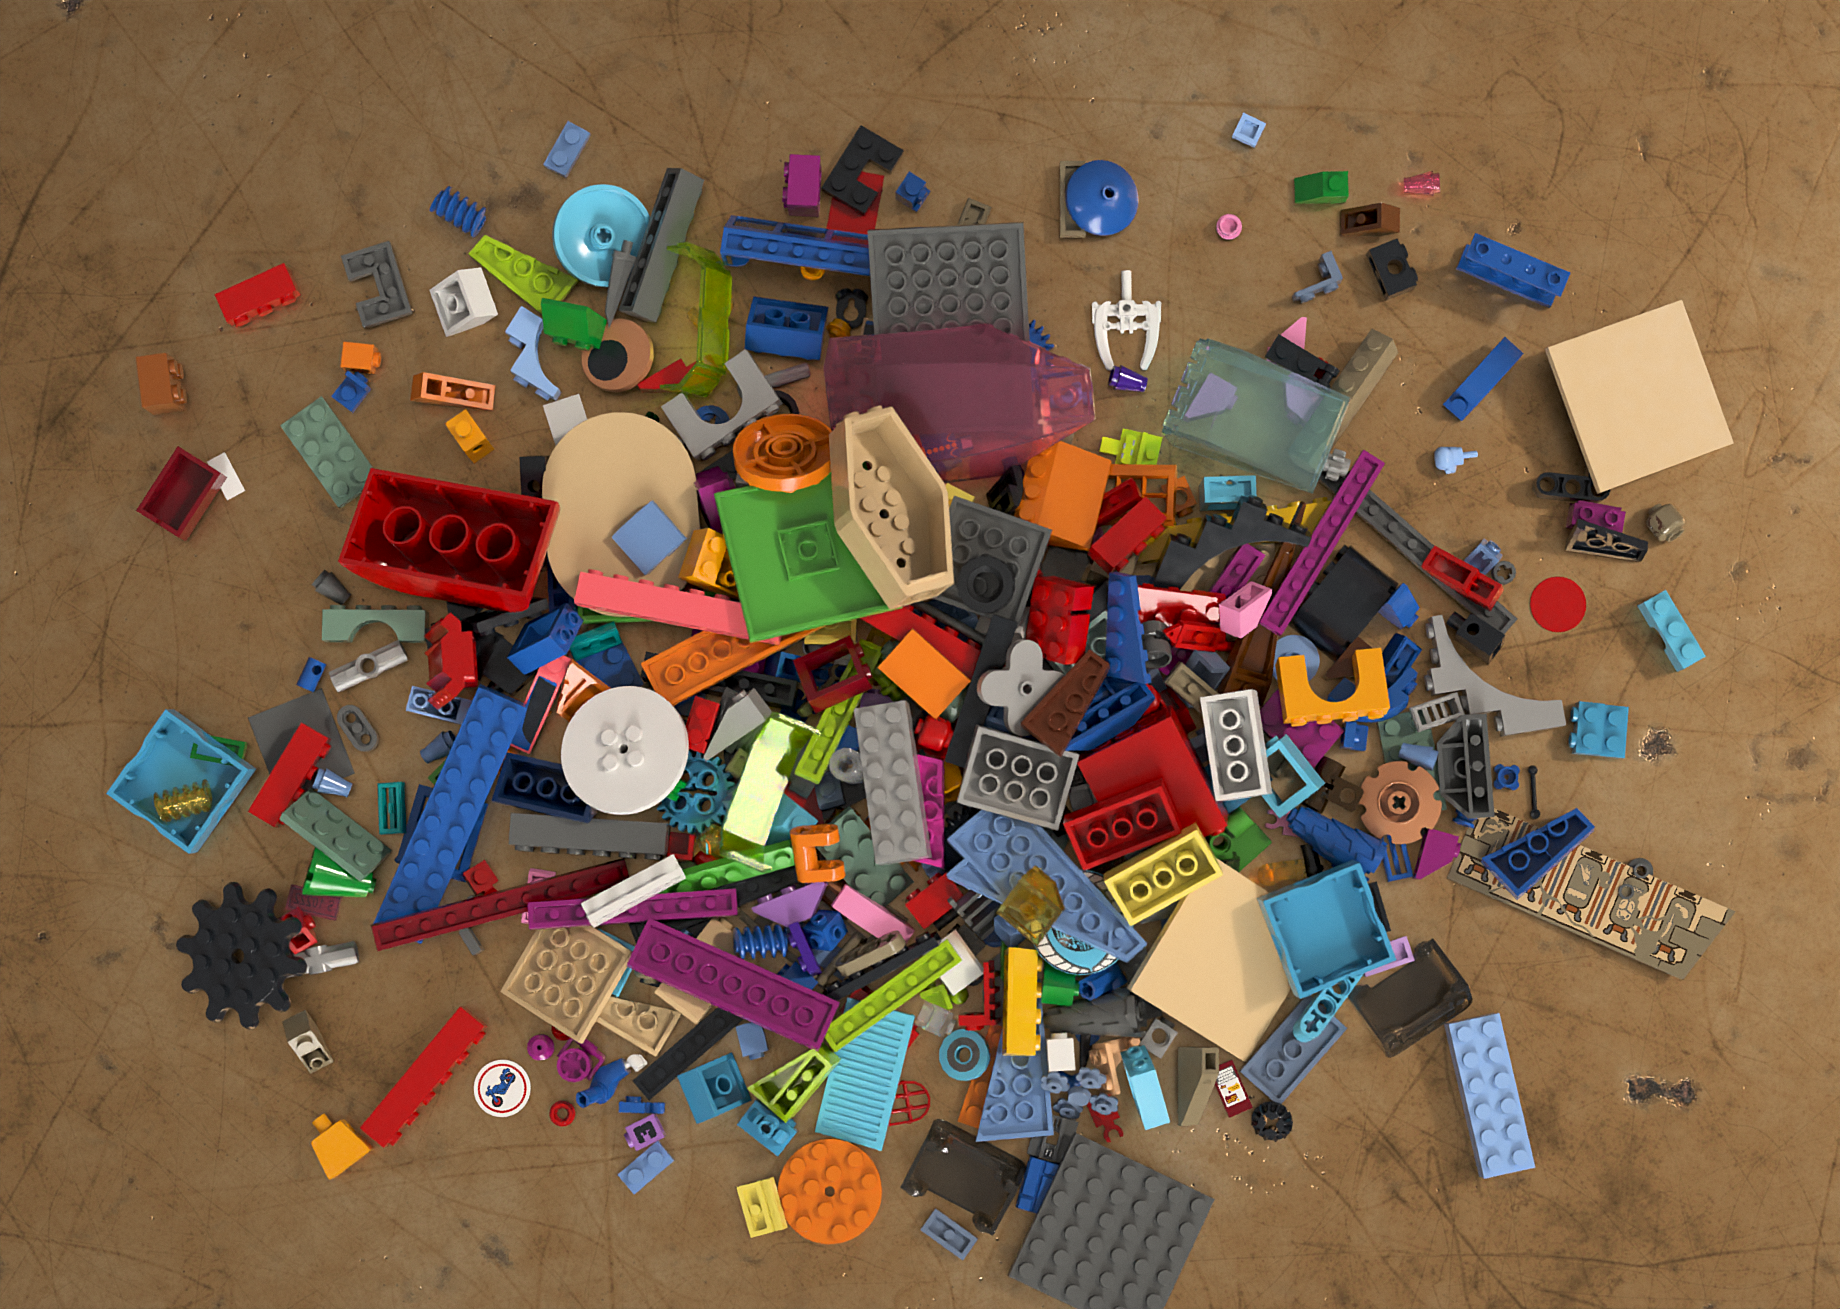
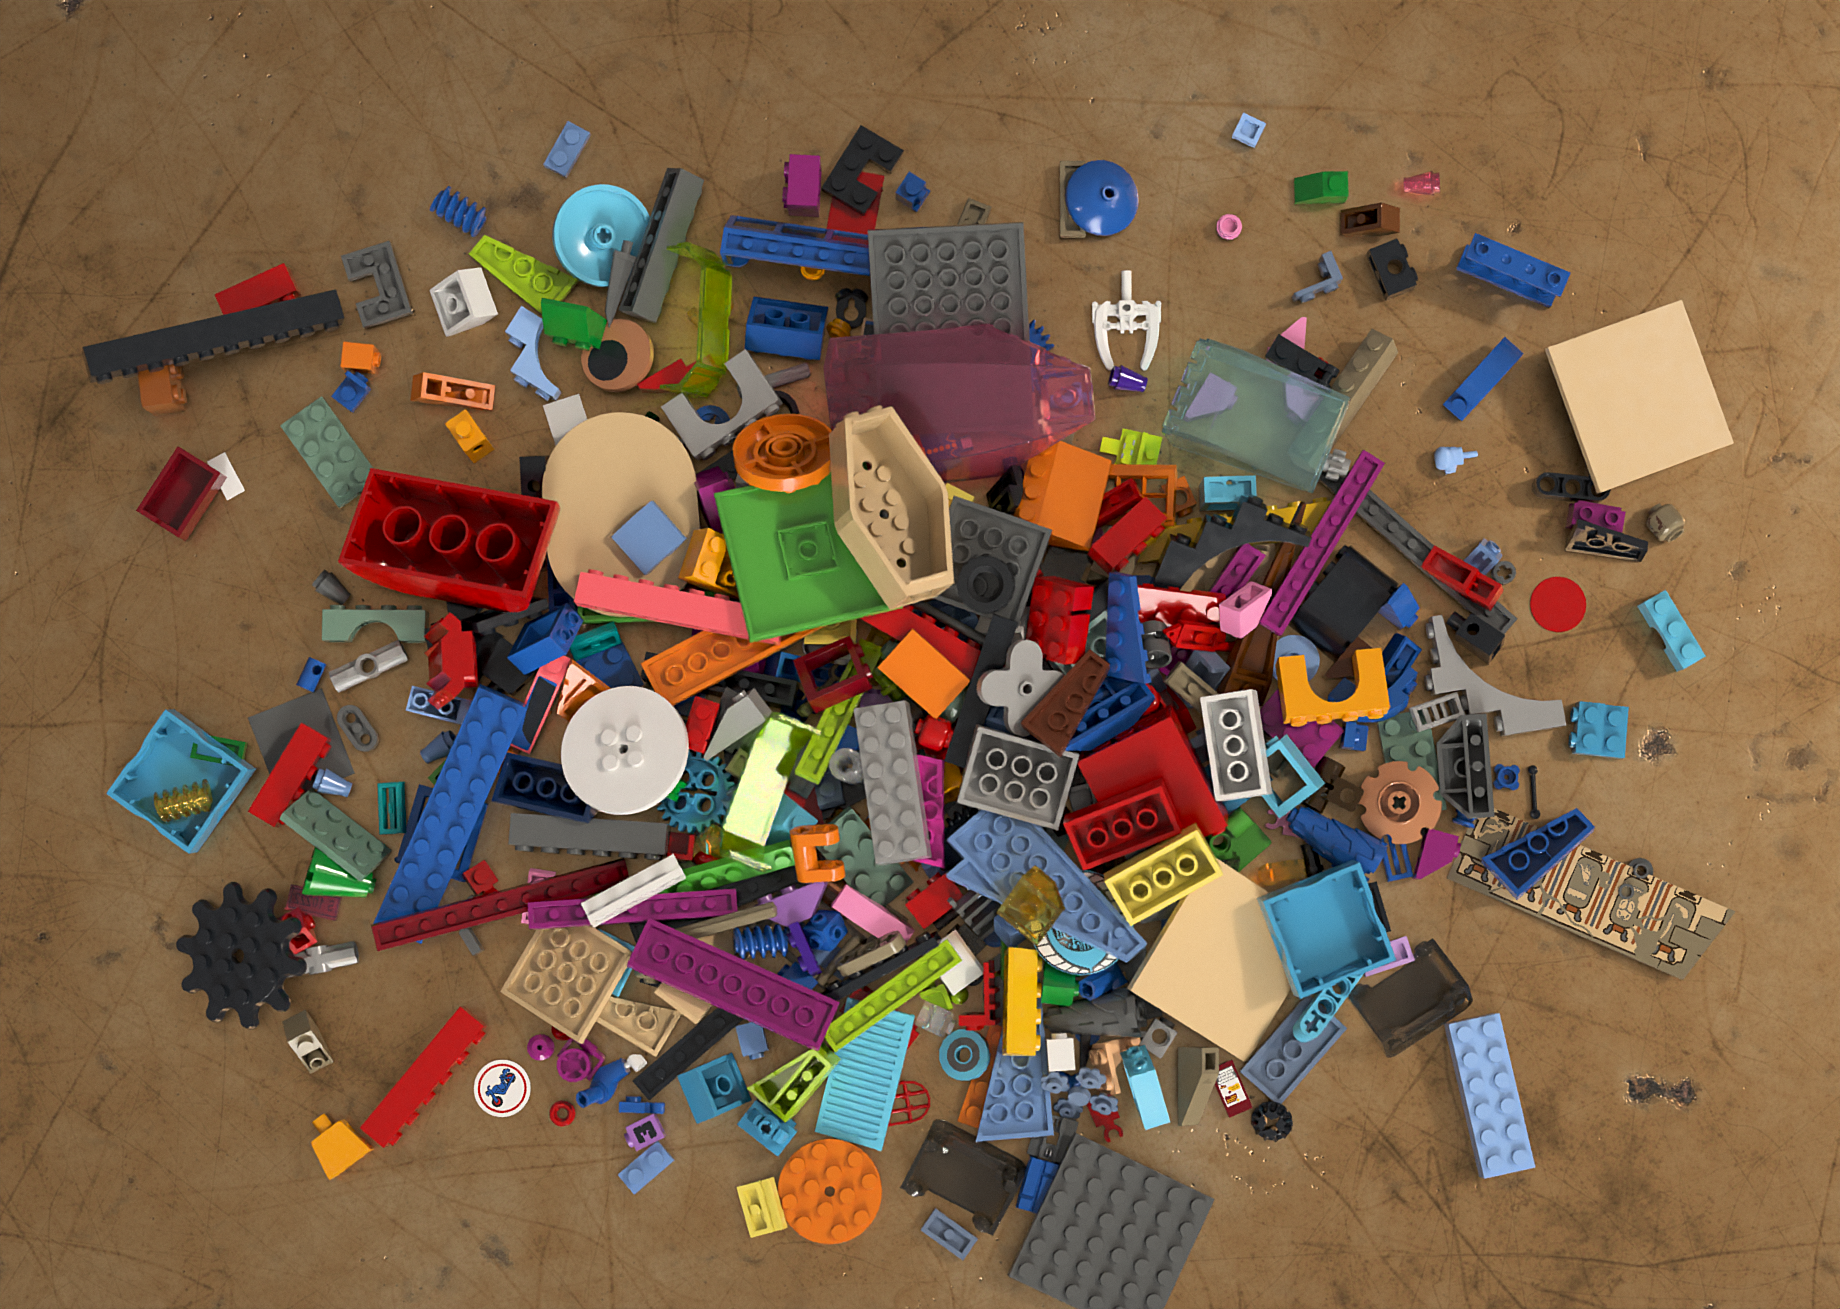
medium blue cone [1398,743,1439,771] -> none
none -> black brick [82,289,344,384]
none -> dark tan axle [675,902,777,939]

